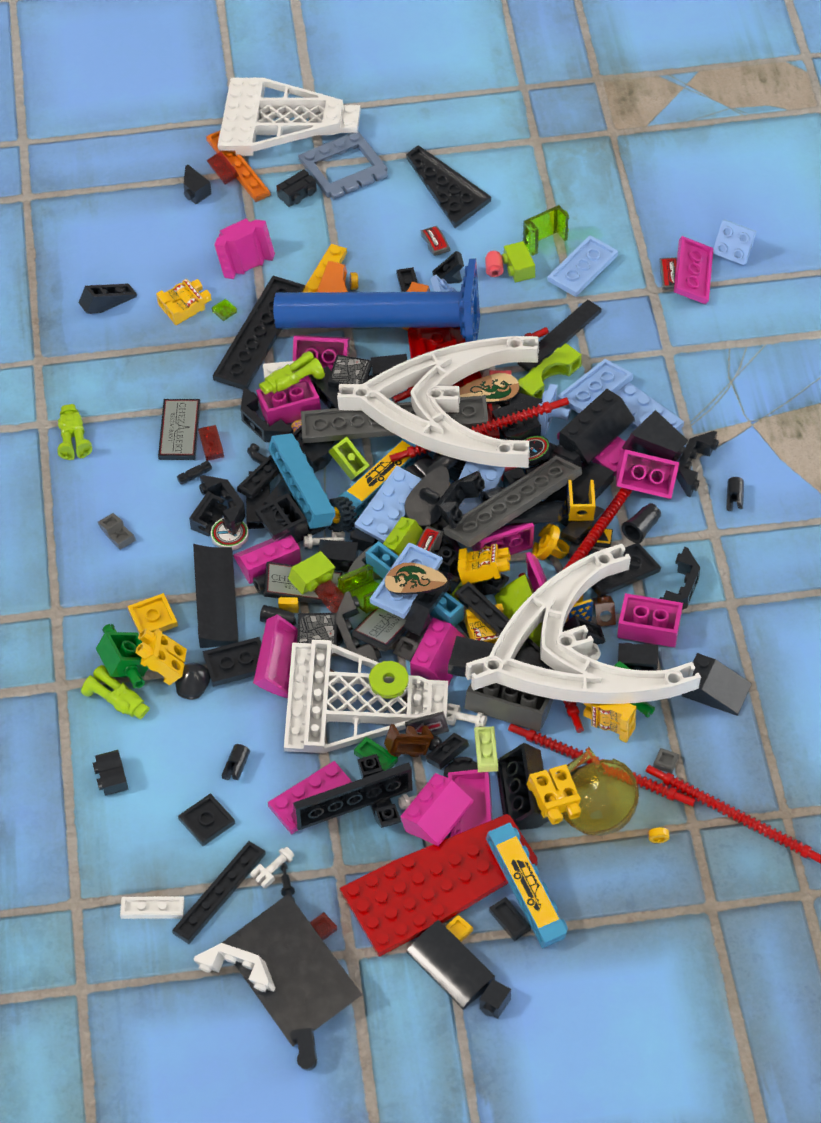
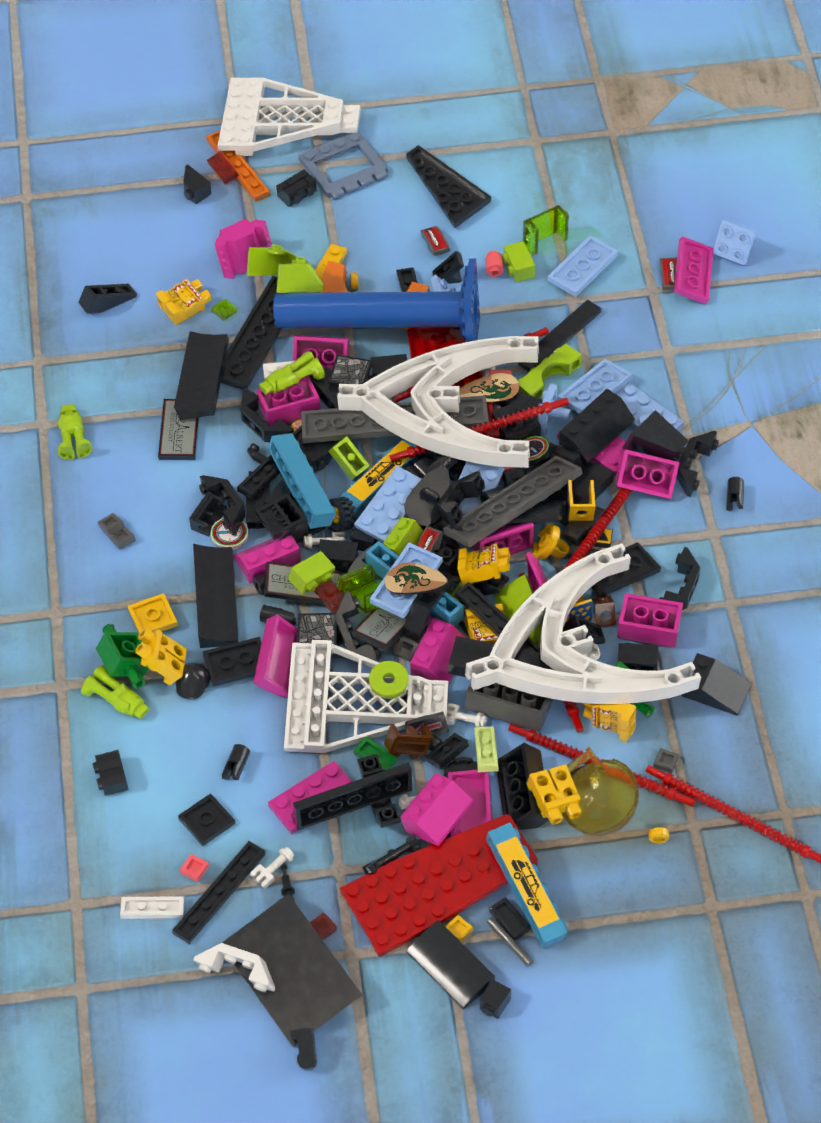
black axle [177,461,212,484] -> none
clear red plate [198,425,224,461] -> none
yellow tile [278,597,299,613] -> none
black plant [621,503,661,543] -> none
none -> black arch [174,331,229,420]
none -> coral plate [180,854,209,882]
none -> lime windscreen [247,244,324,293]
none -> black piece [362,834,422,875]
none -> dark grey bar [487,917,534,967]

